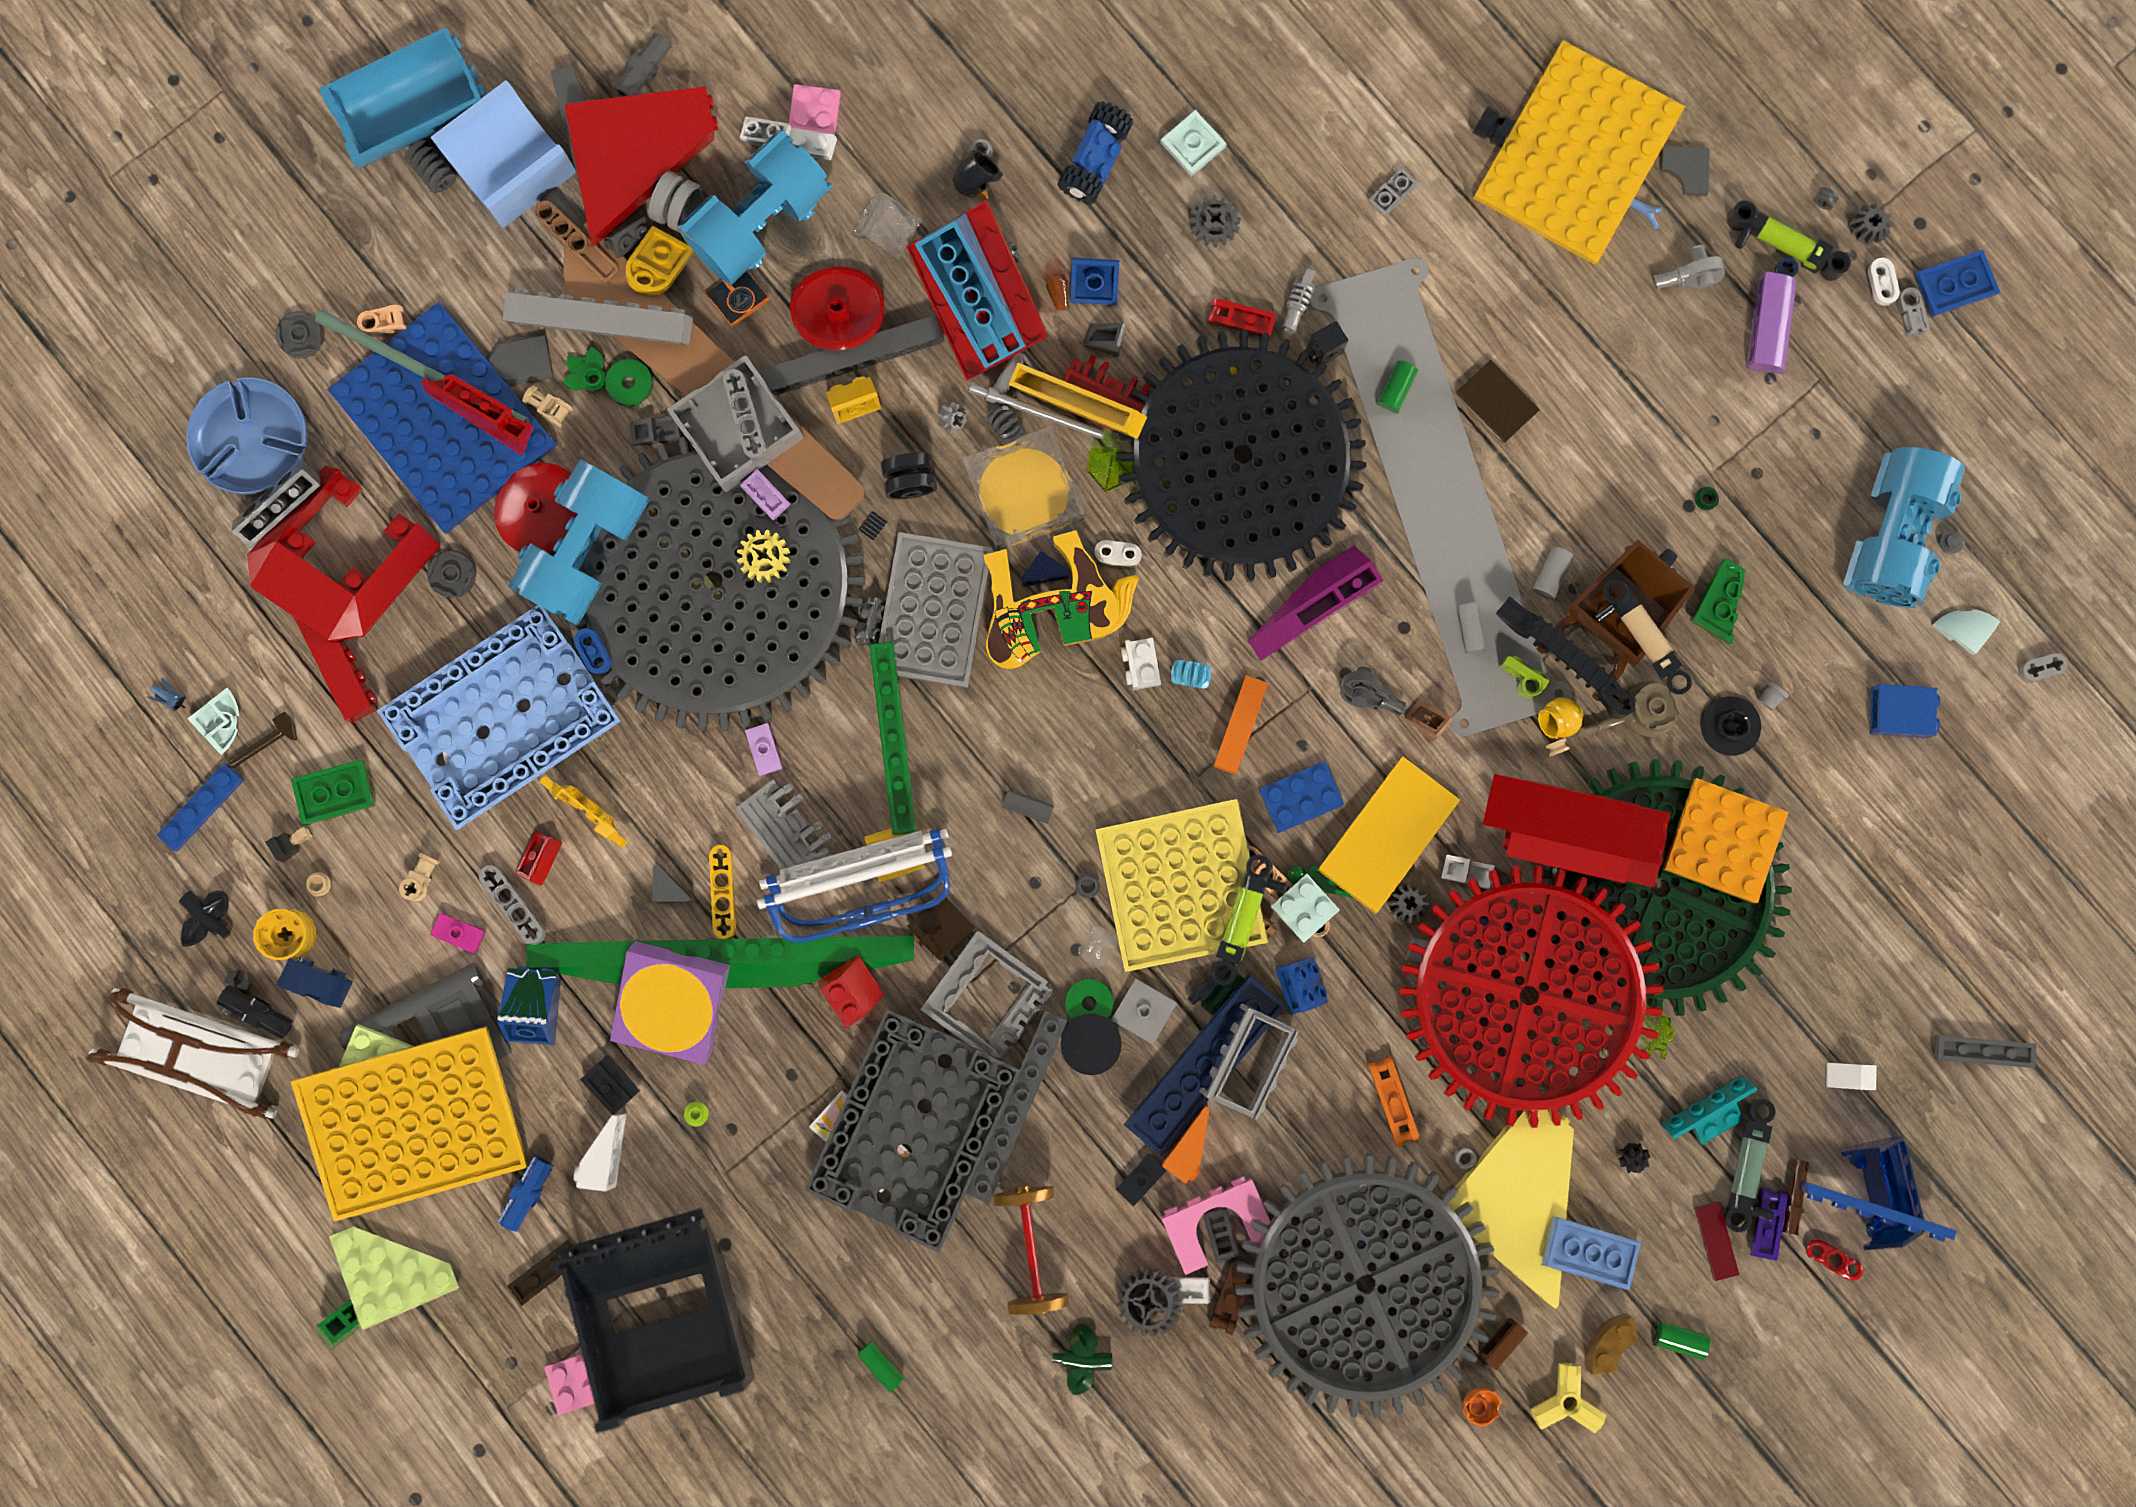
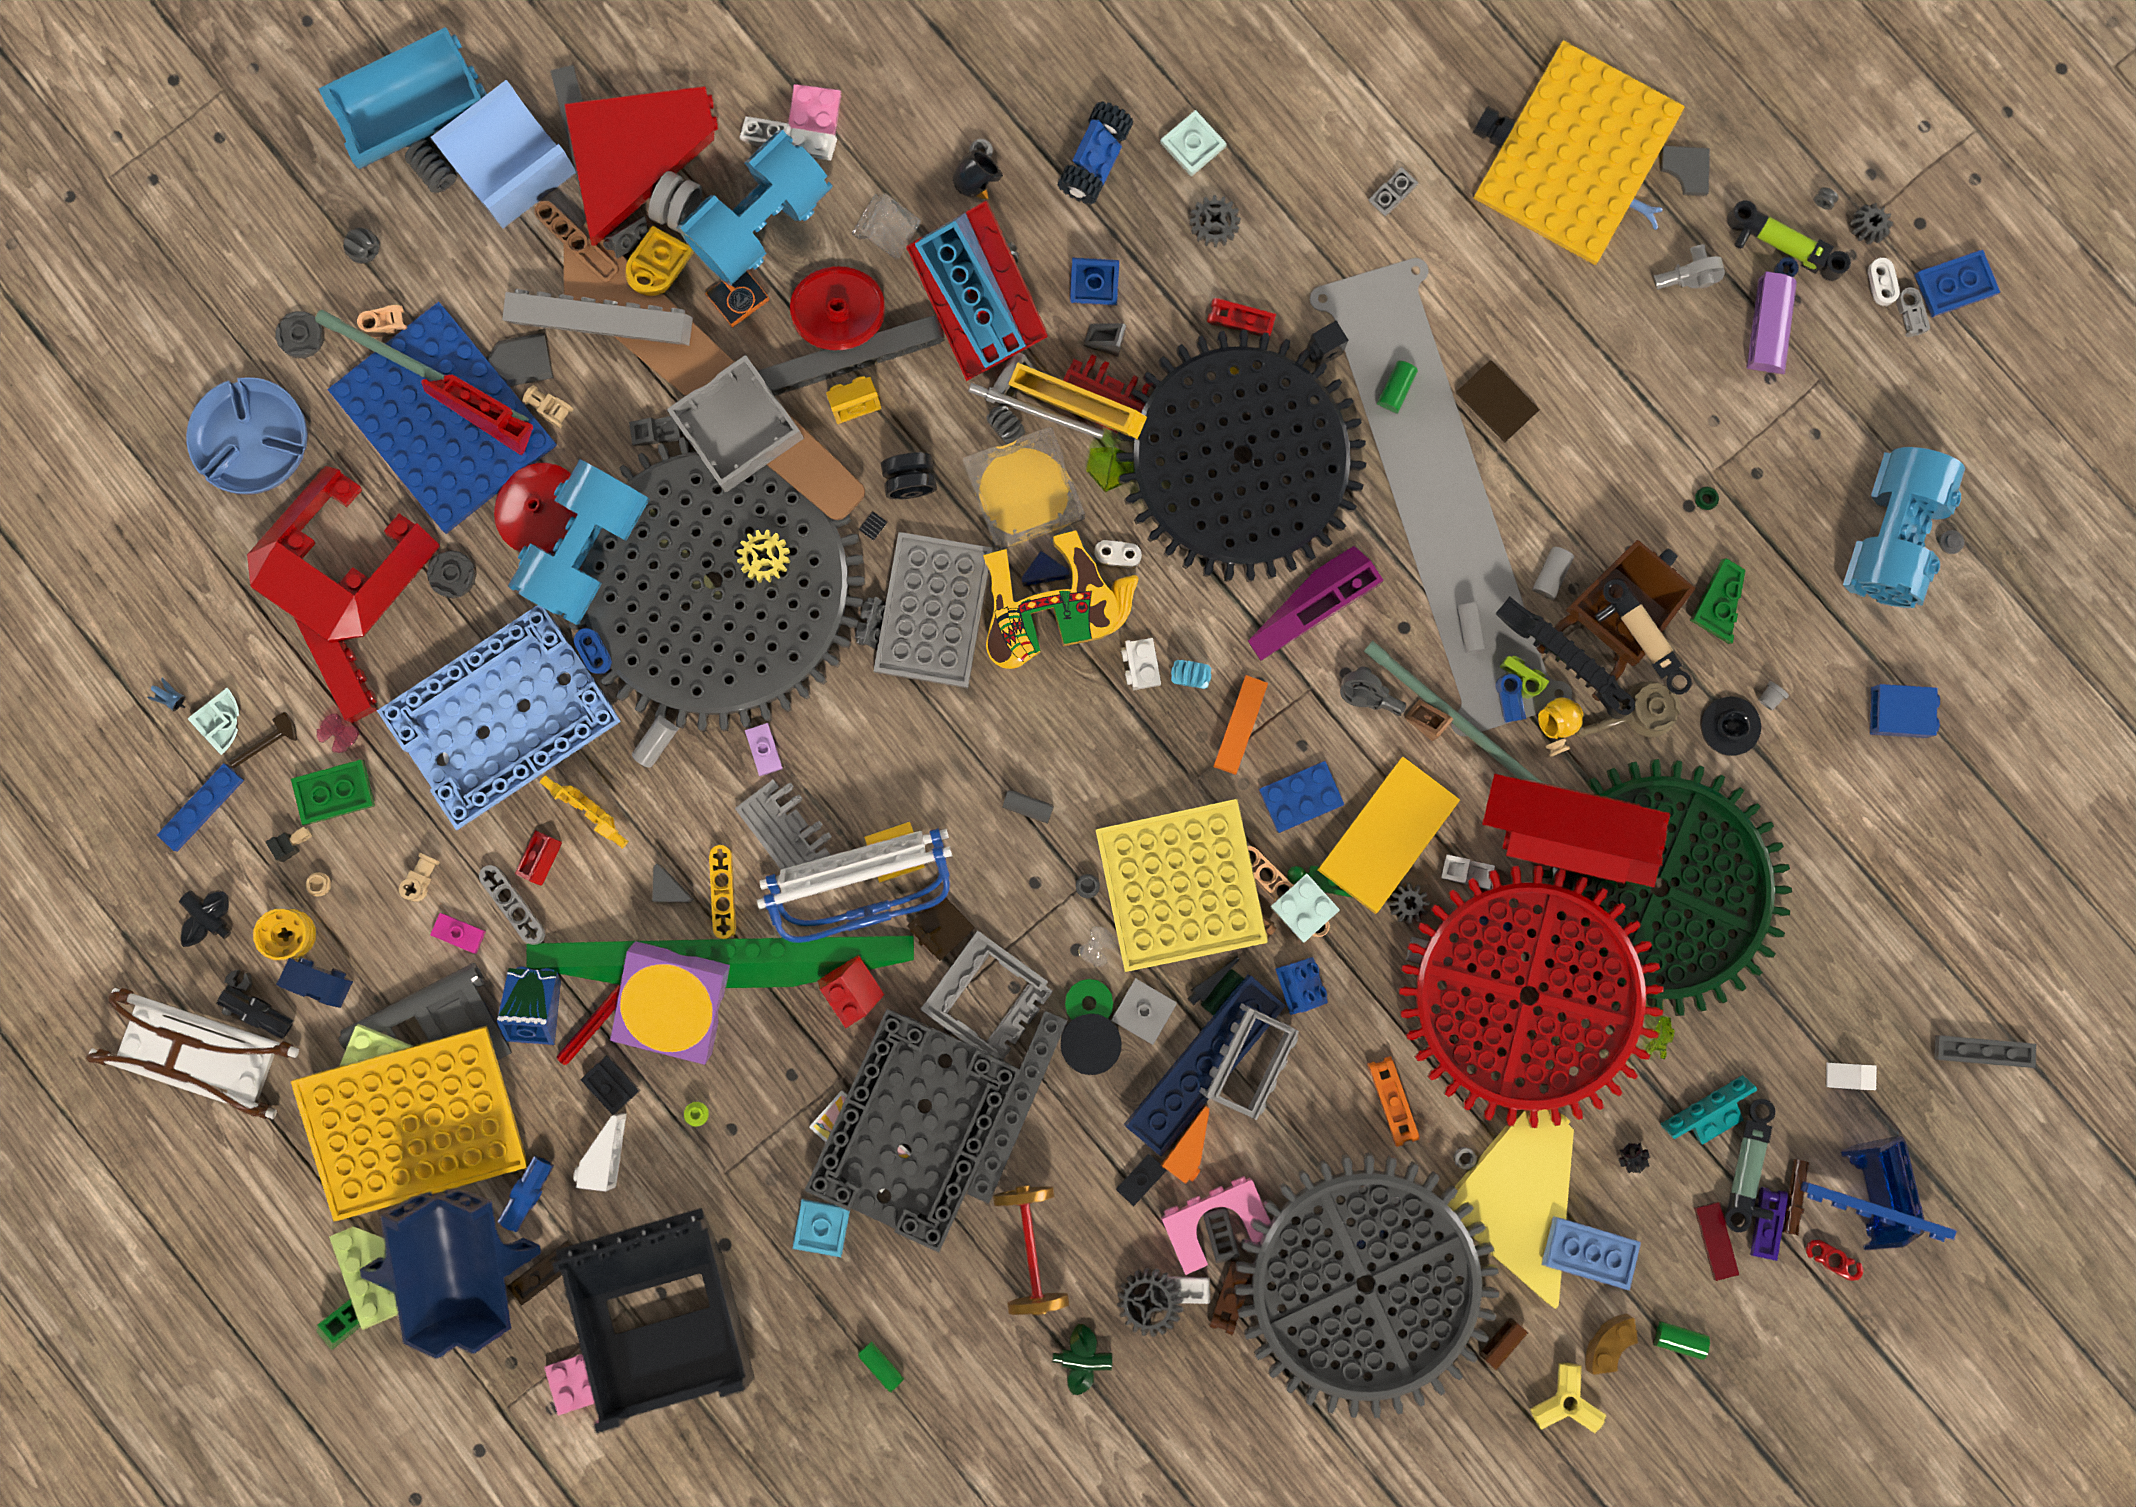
dark grey brick [232,459,320,547] -> none
green plate [563,347,606,391] -> none
green tile [605,359,653,407] -> none
dark grey piece [615,33,672,97] -> none
light grey beam [723,369,767,461] -> none
lavender plate [740,469,791,520] -> none
green tile [869,641,917,835] -> none
light grey gear [937,402,967,433] -> none
clear orange cone [1045,274,1070,311] -> none
piece [1211,855,1287,985] -> none
light grey hinge [1281,268,1316,333] -> none
orange hair [1463,1387,1502,1427] -> none
light orange plate [1663,778,1789,904] -> none
light aqua brick [1932,609,2000,655] -> none
light grey beam [2018,653,2067,683] -> none
none -> clear pink piece [317,714,359,753]
none -> dark grey piece [343,228,380,264]
none -> dark blue cylinder [360,1189,541,1359]
none -> red axle [556,985,621,1065]
none -> light grey brick [632,714,679,768]
none -> medium azure tile [793,1199,850,1257]
none -> sand green piece [1364,641,1544,783]
none -> blue piece [1496,674,1526,723]

